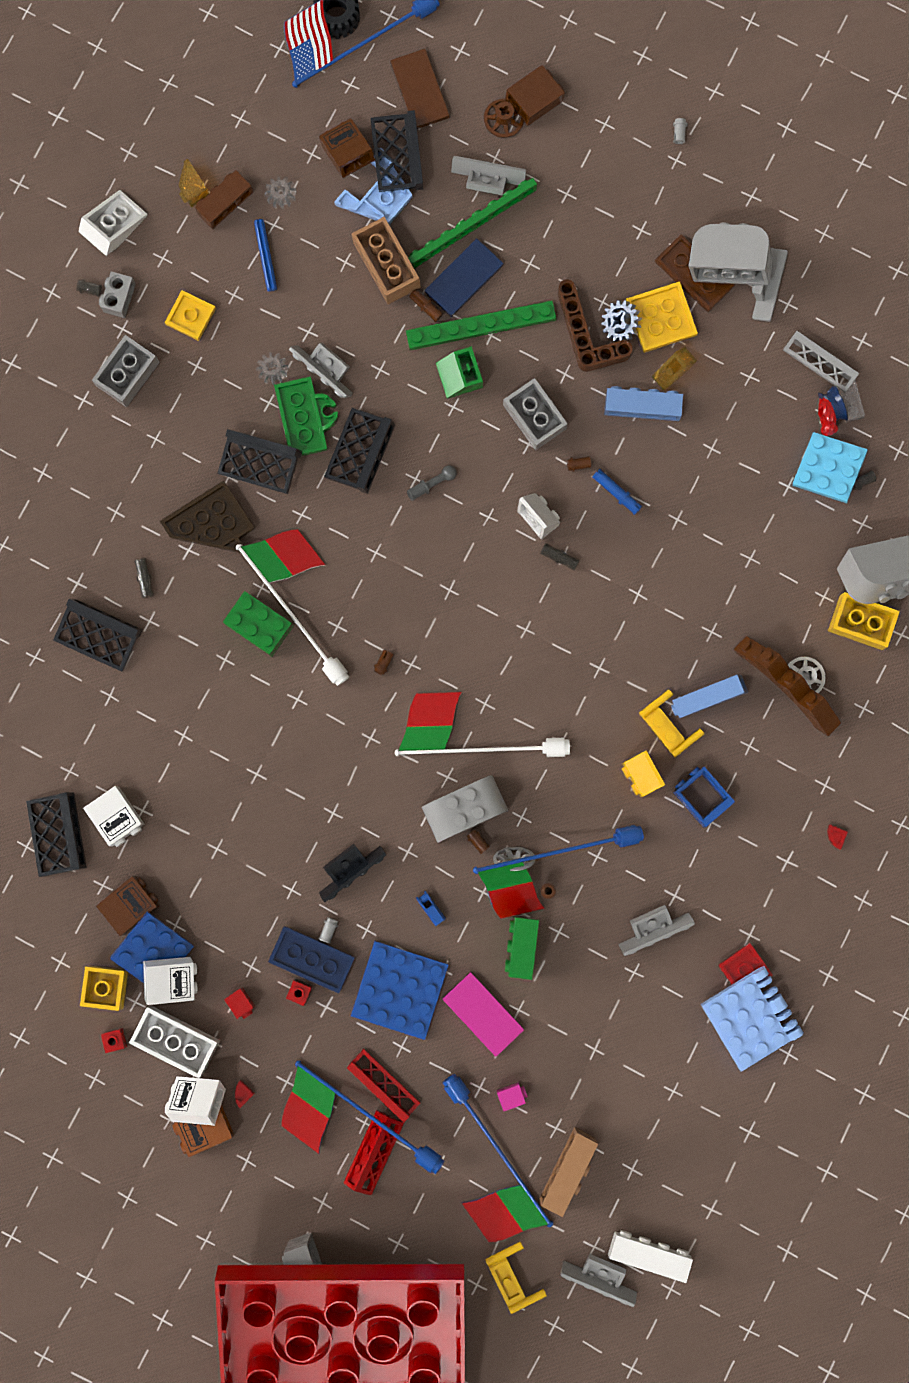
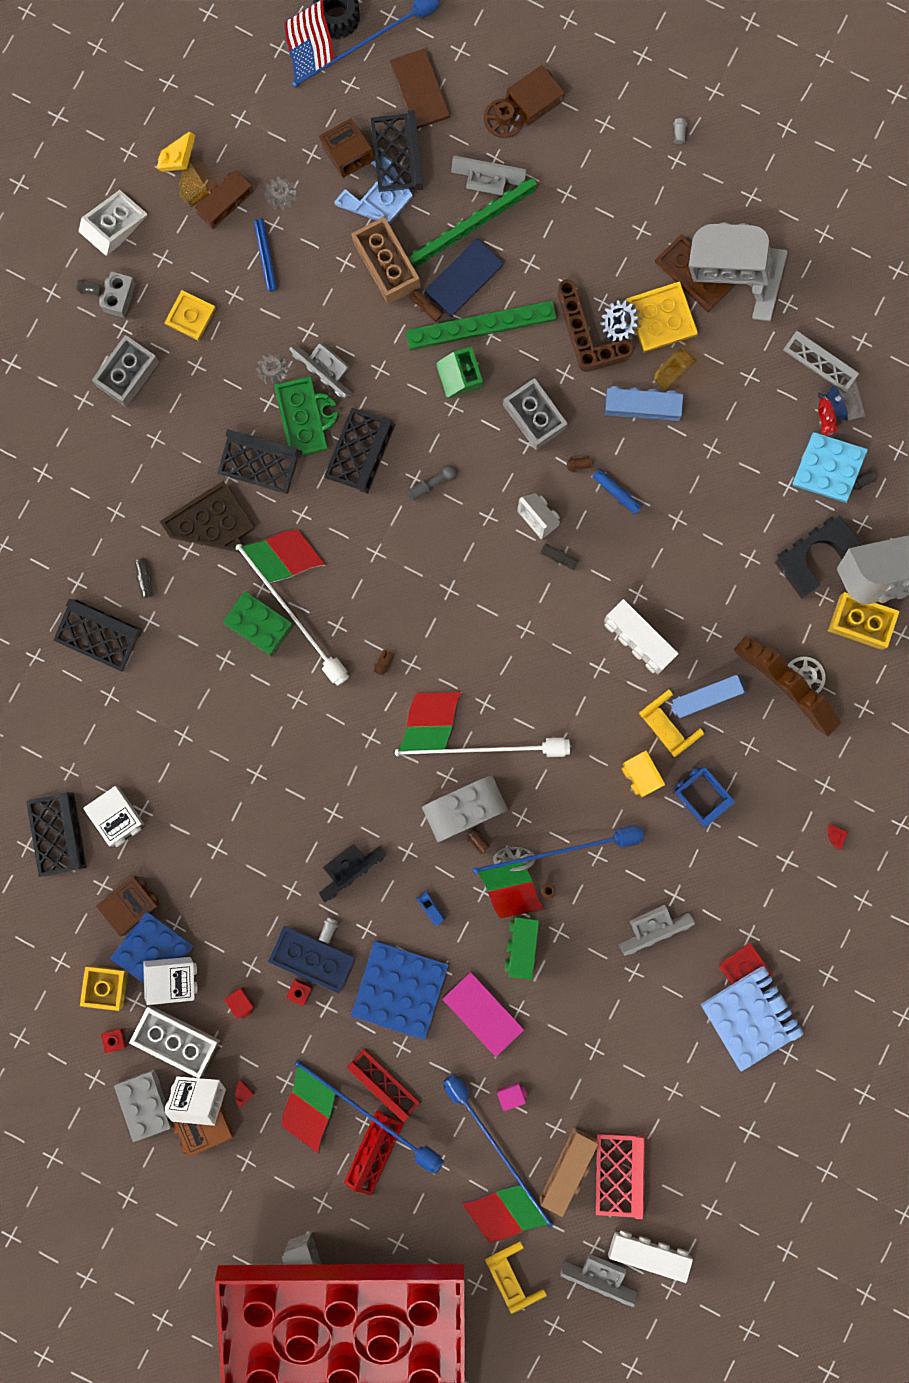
none -> light grey brick [114,1069,174,1142]
none -> yellow wing [157,132,195,172]
none -> coral fence [596,1134,645,1219]
none -> white brick [604,599,678,674]
none -> black arch [775,515,862,599]

